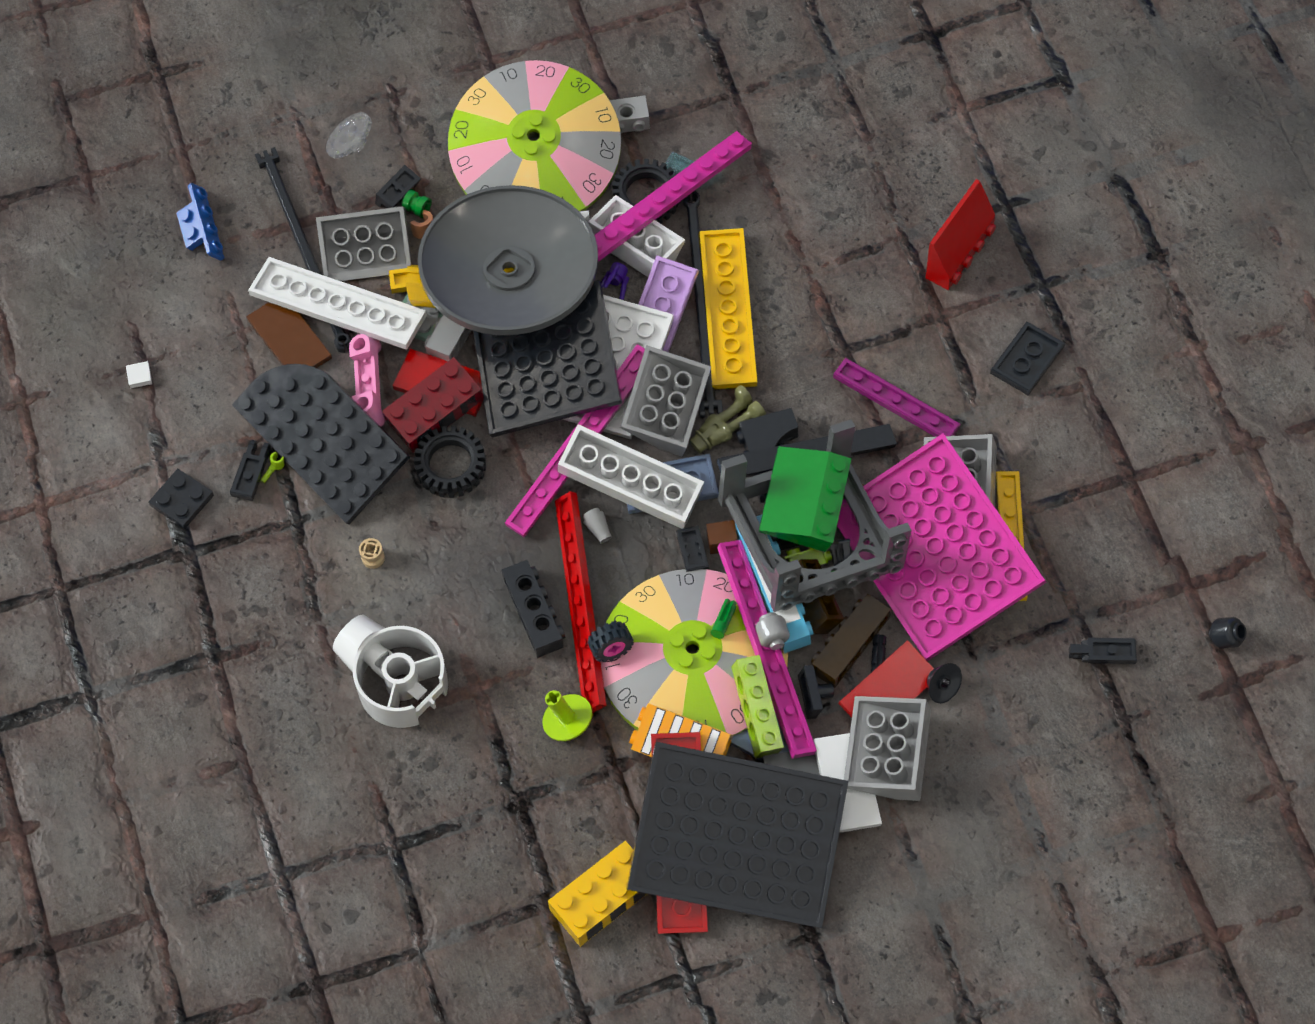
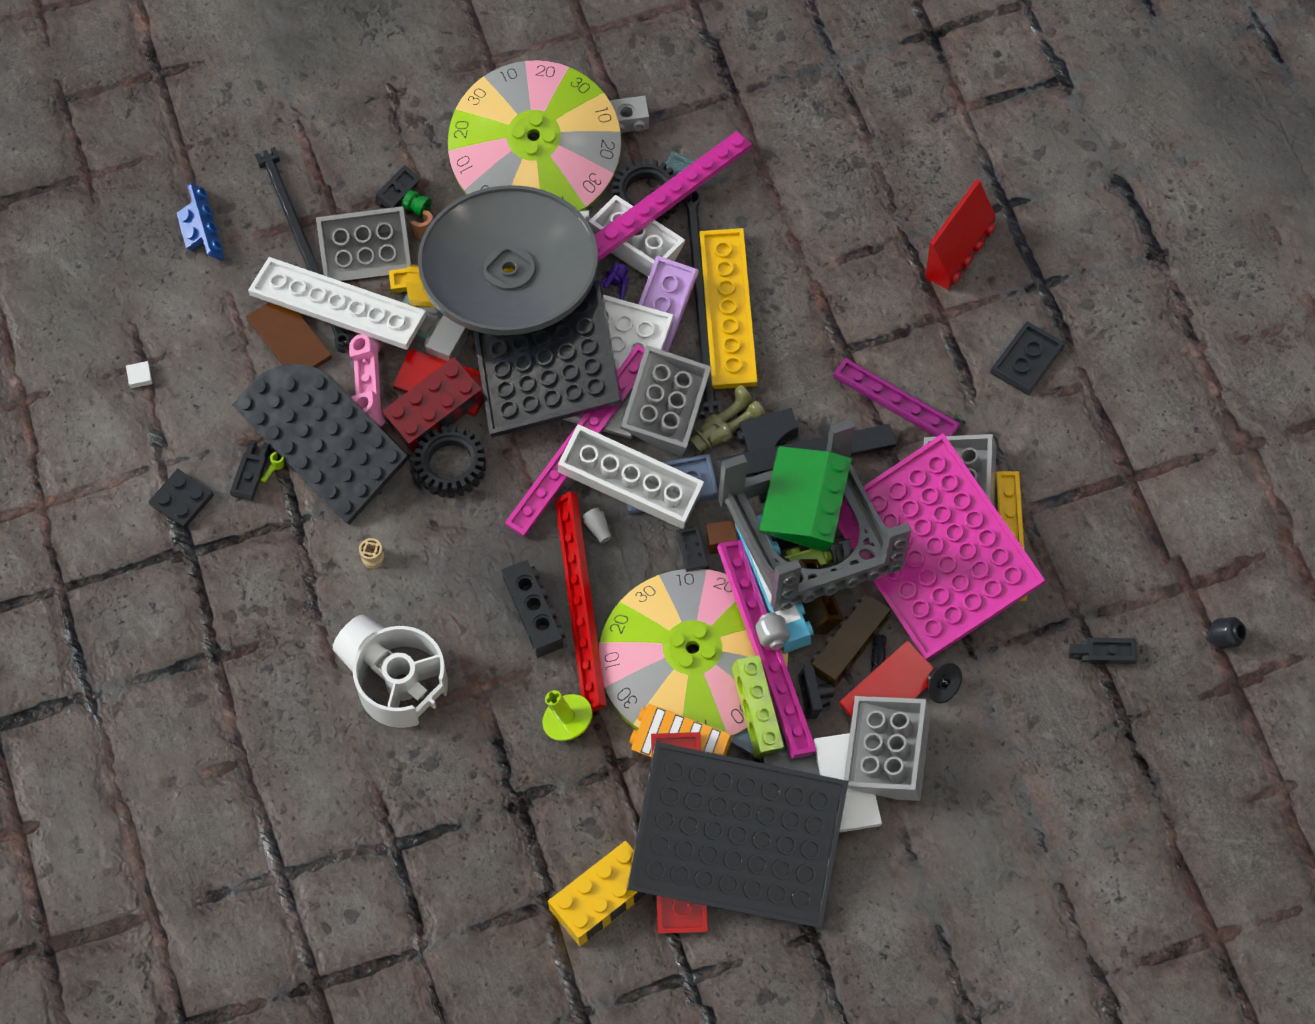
clear gear [326,112,372,159] -> none
black wheel [587,621,634,662] -> none
green piece [711,599,737,639] -> none

